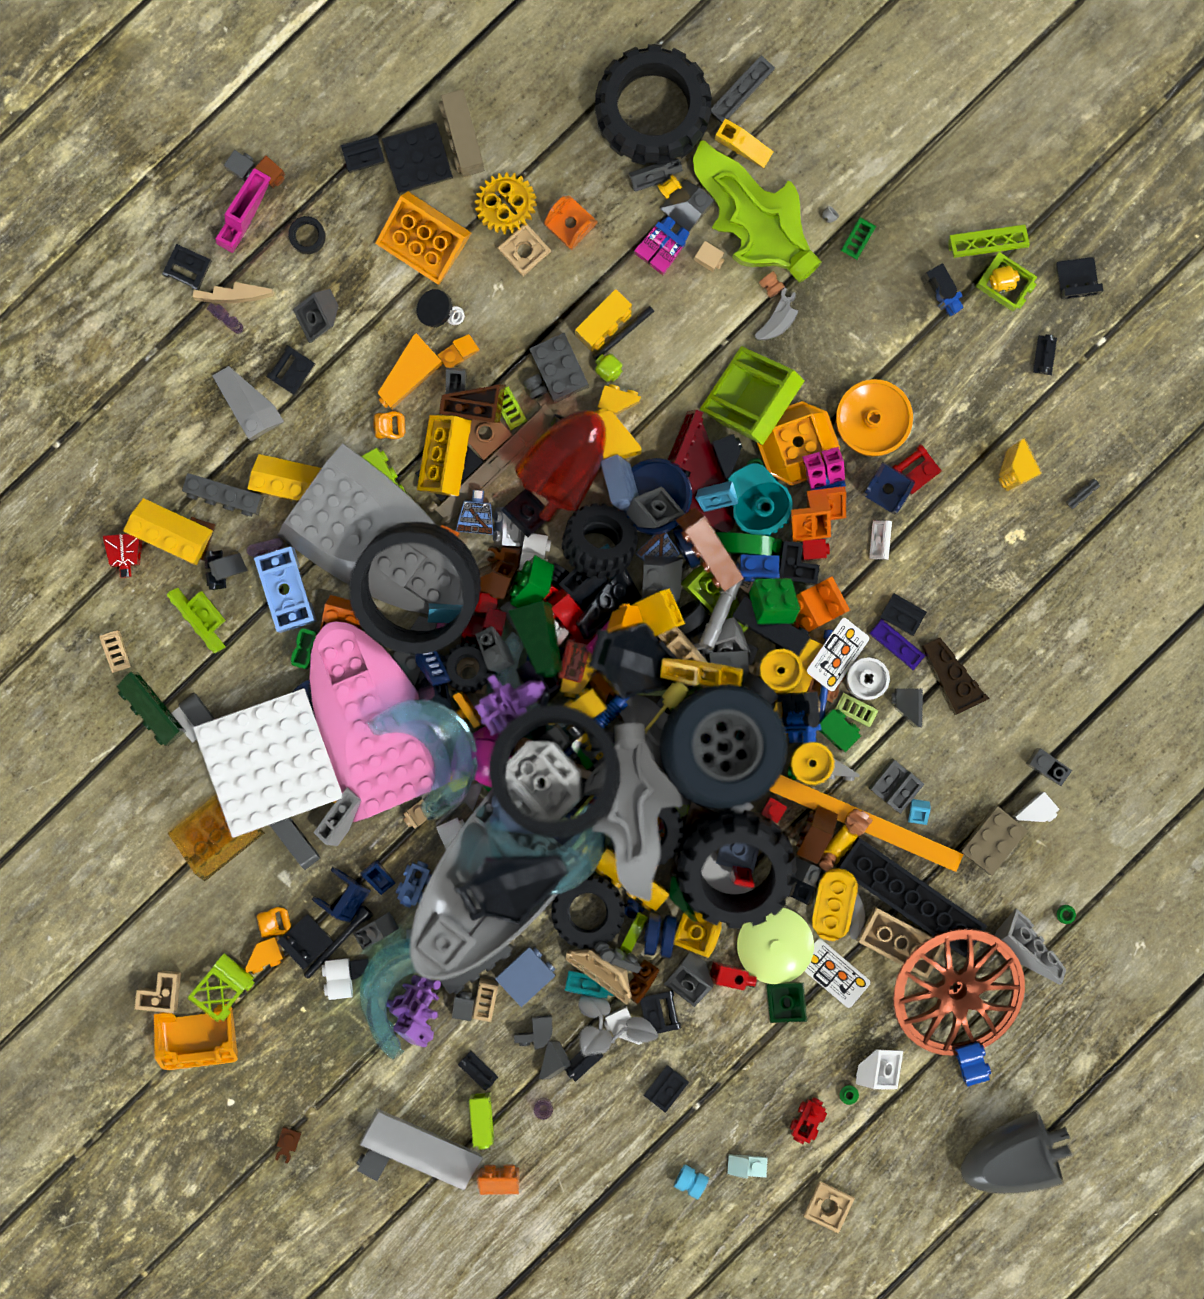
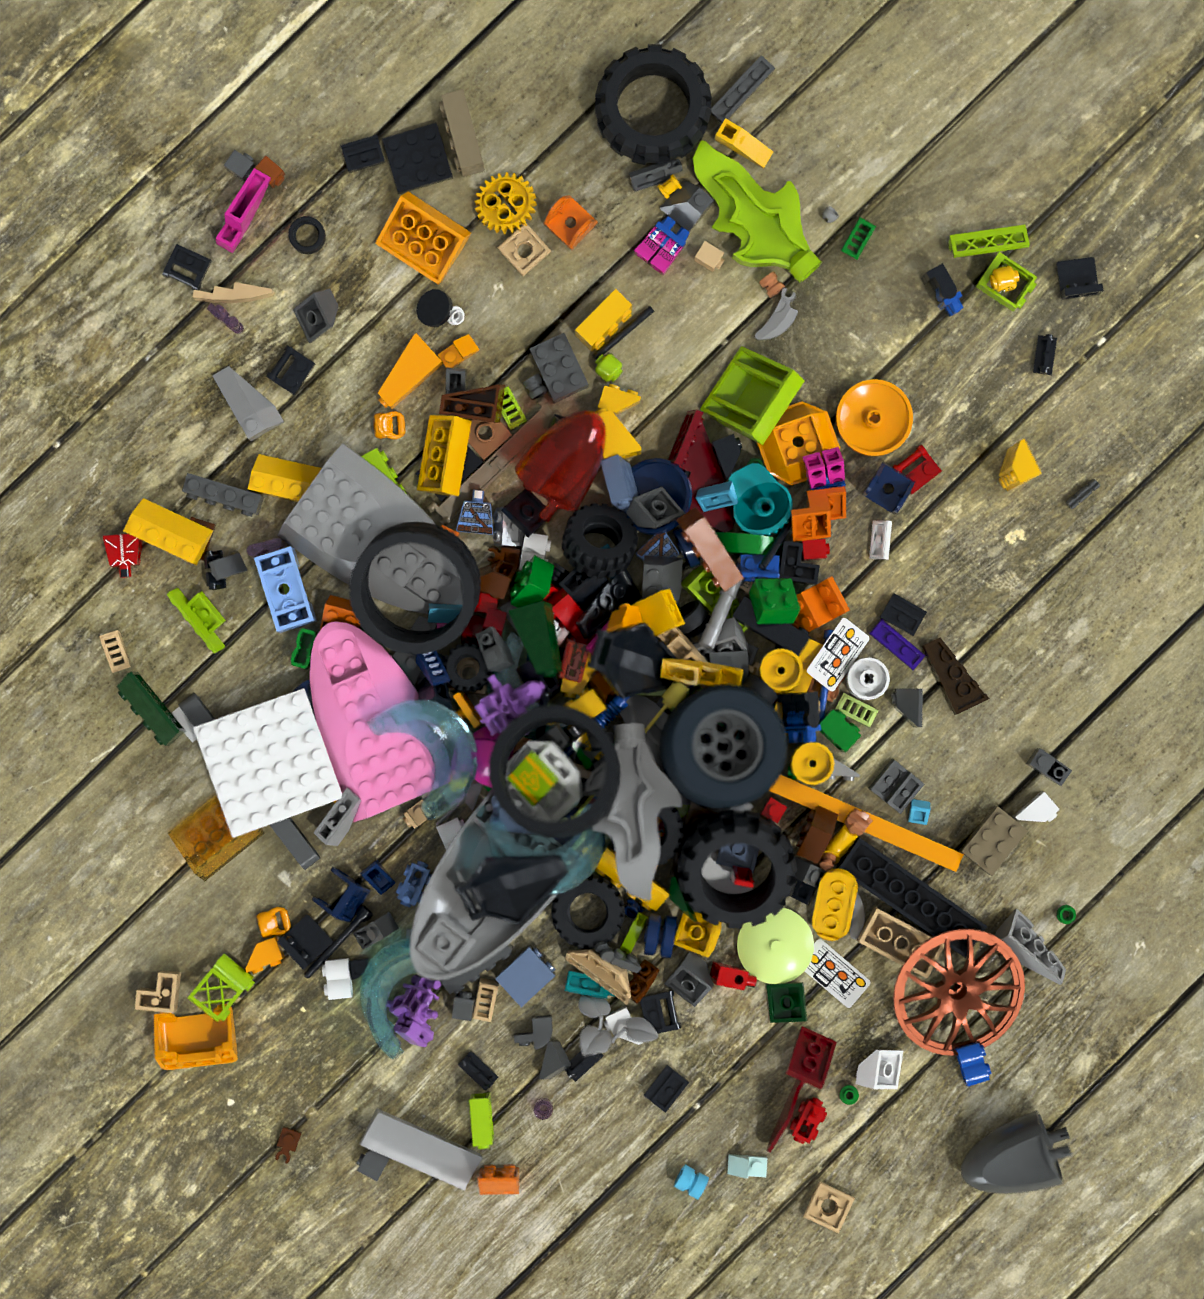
none -> lime tile [507,751,559,807]
none -> black bar [759,516,791,570]
none -> dark red piece [766,1026,837,1153]

